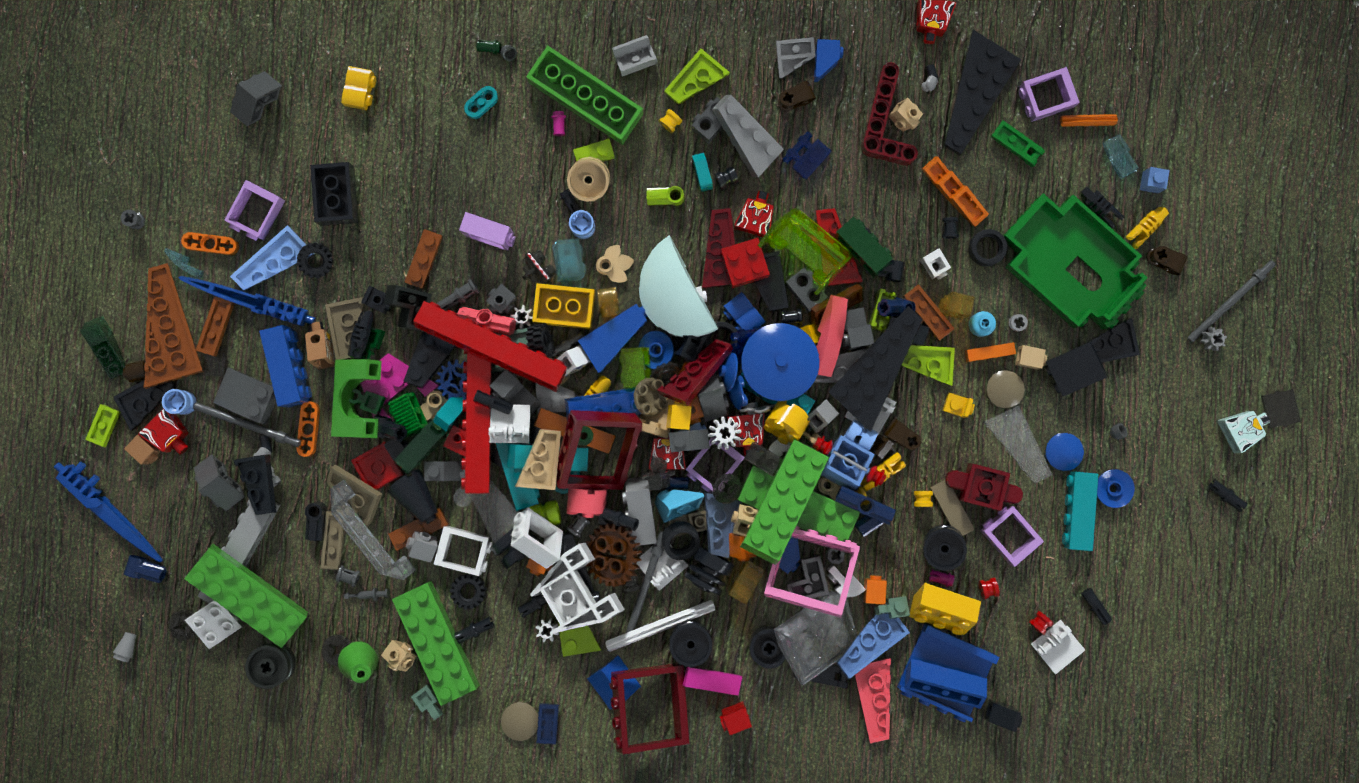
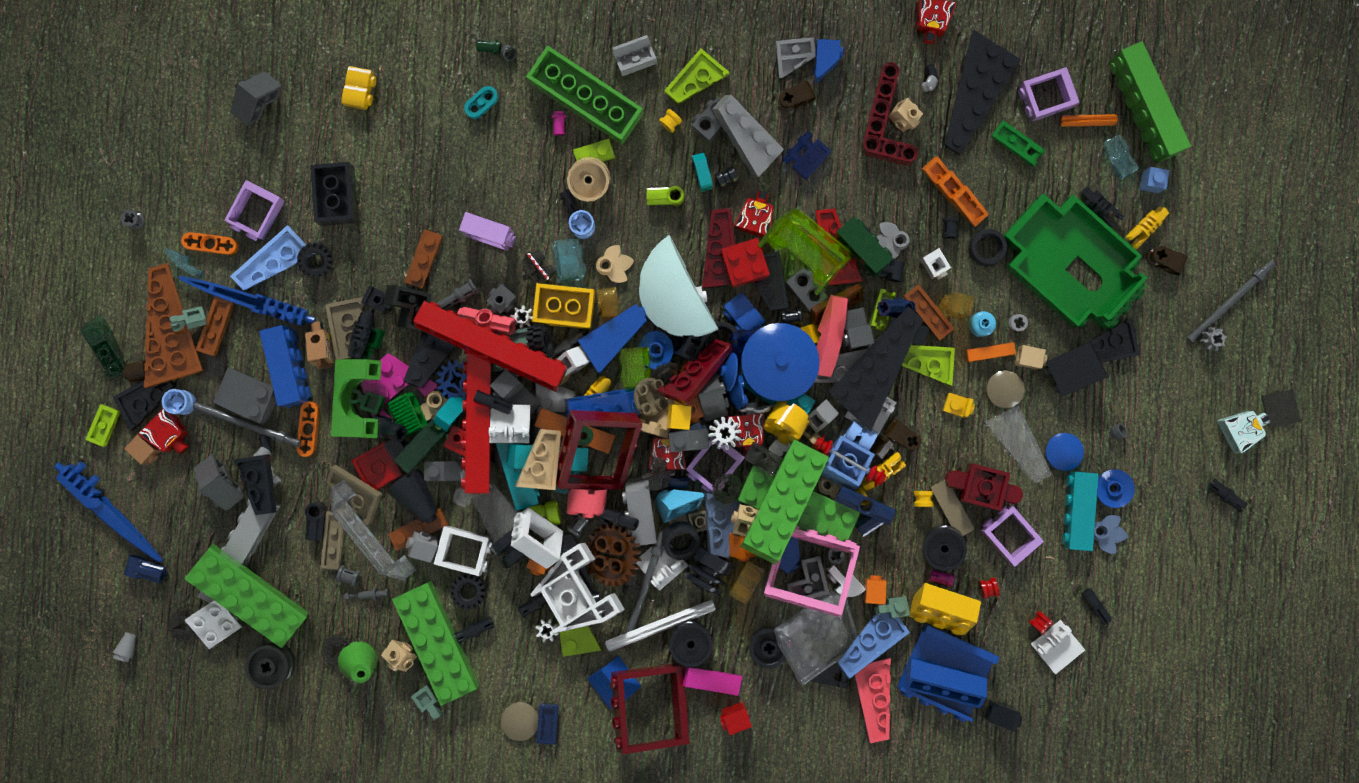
none -> sand green plate [169,306,207,332]
none -> light grey plate [877,222,910,259]
none -> sand blue plate [1094,515,1128,554]
none -> bright green brick [1109,41,1191,164]

